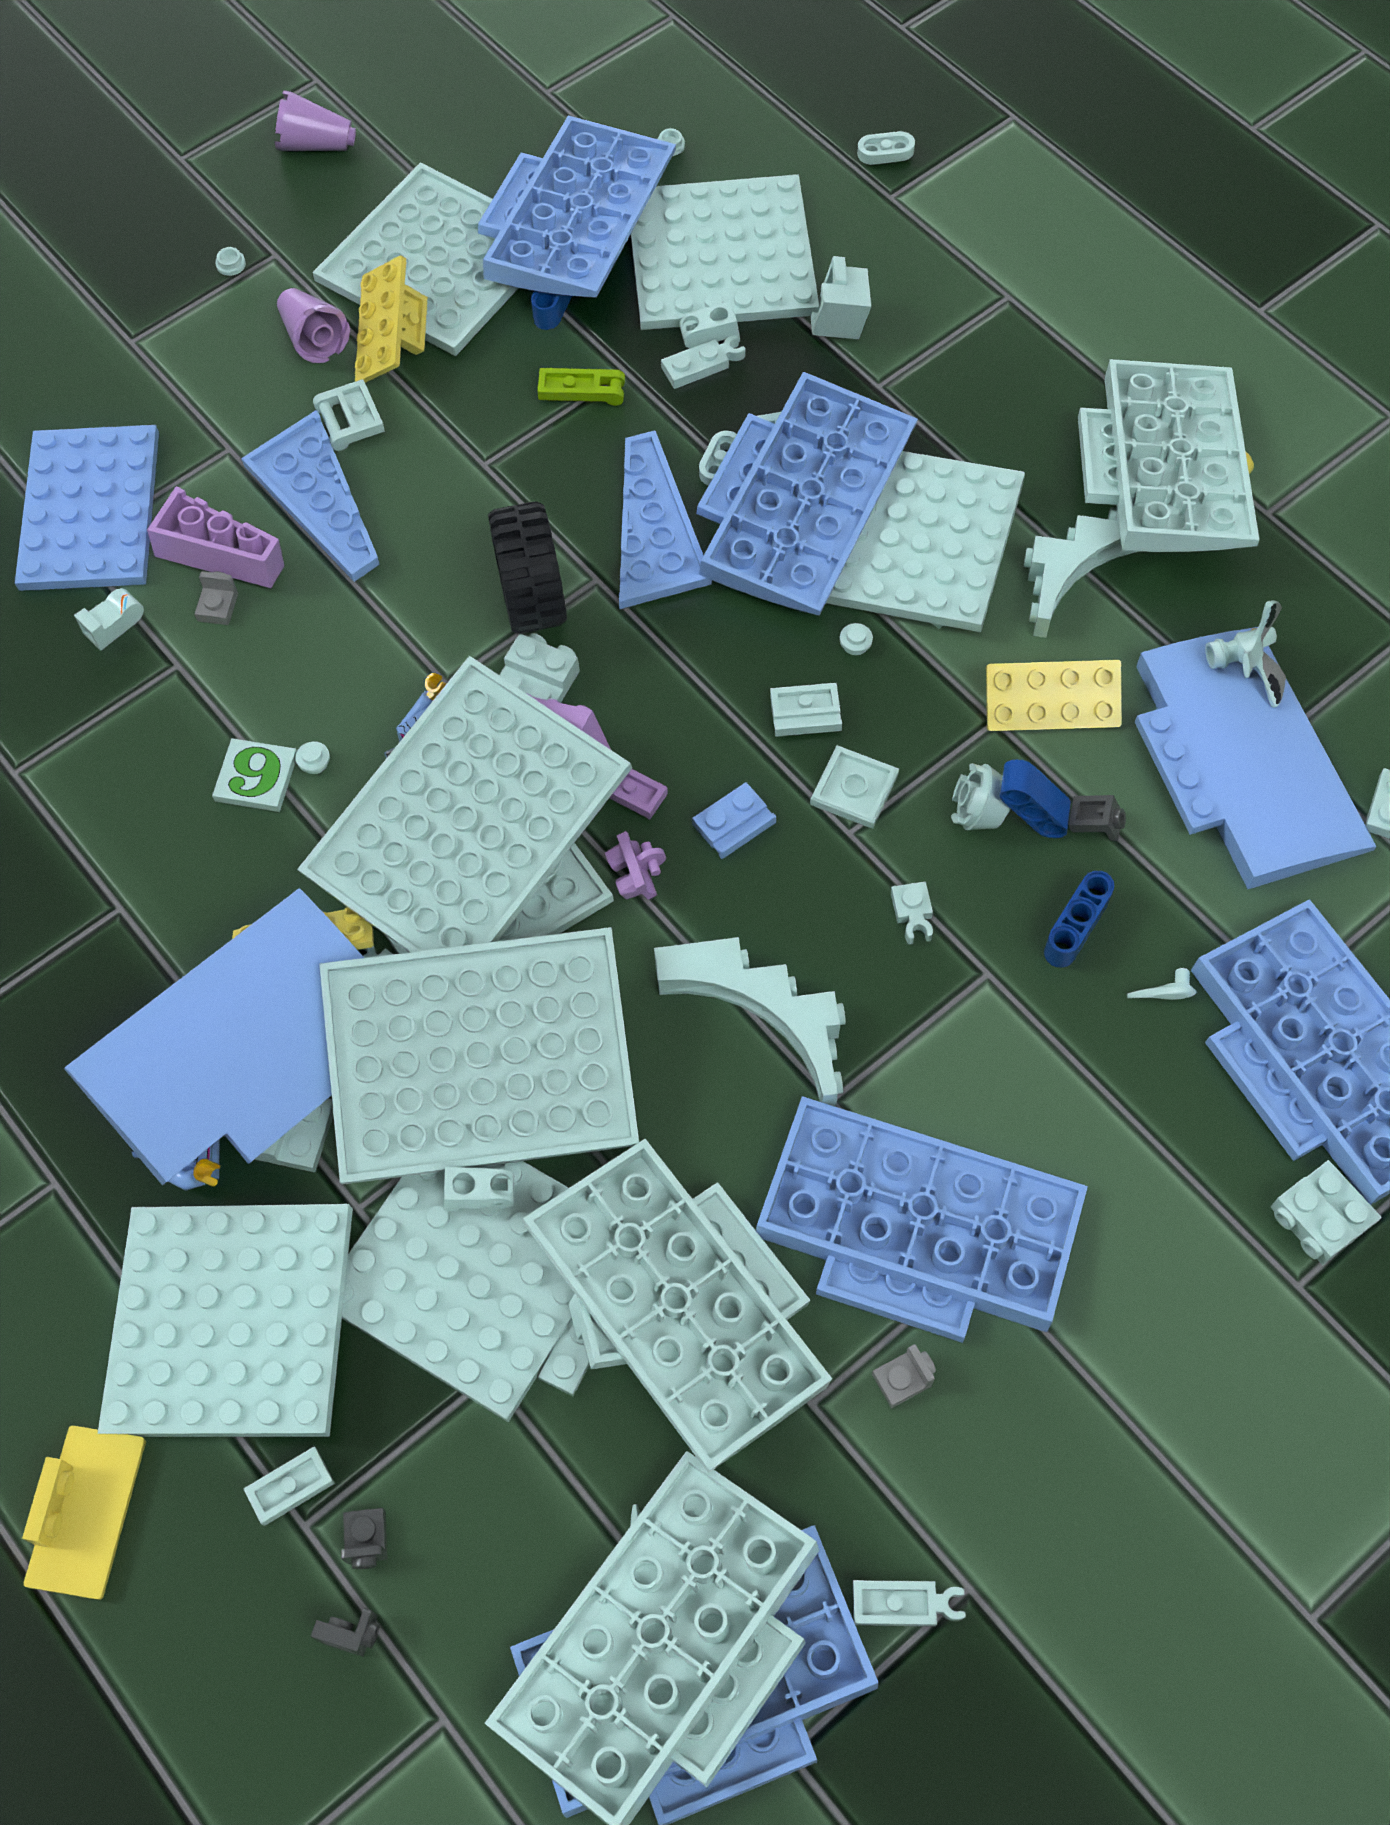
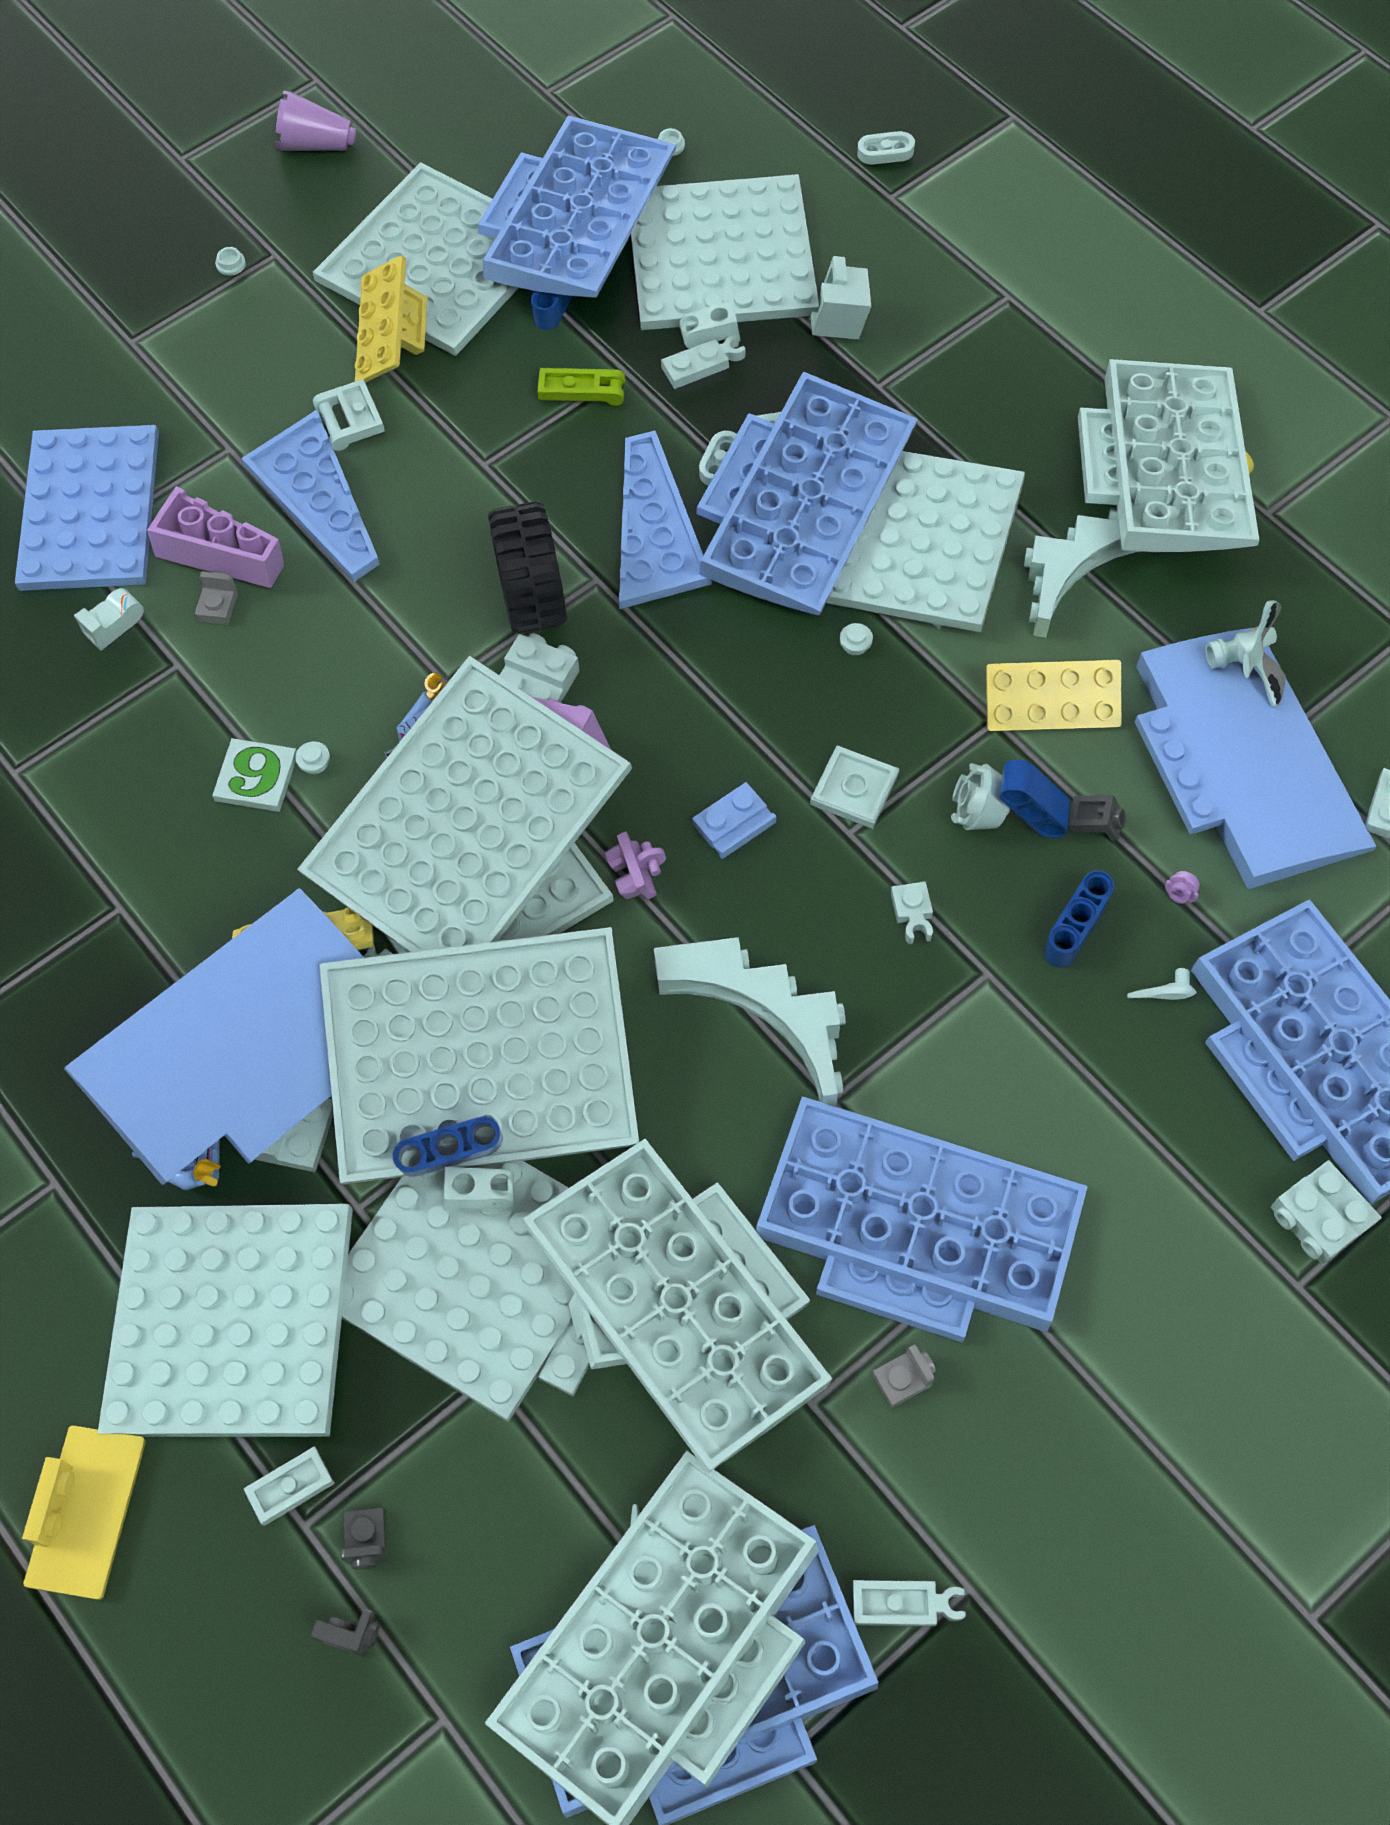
lavender cone [277,288,350,363] -> none
lavender plate [610,769,668,819] -> none
light aqua plate [770,683,842,736] -> none
none -> blue beam [392,1116,503,1177]
none -> lavender plate [1165,871,1200,903]

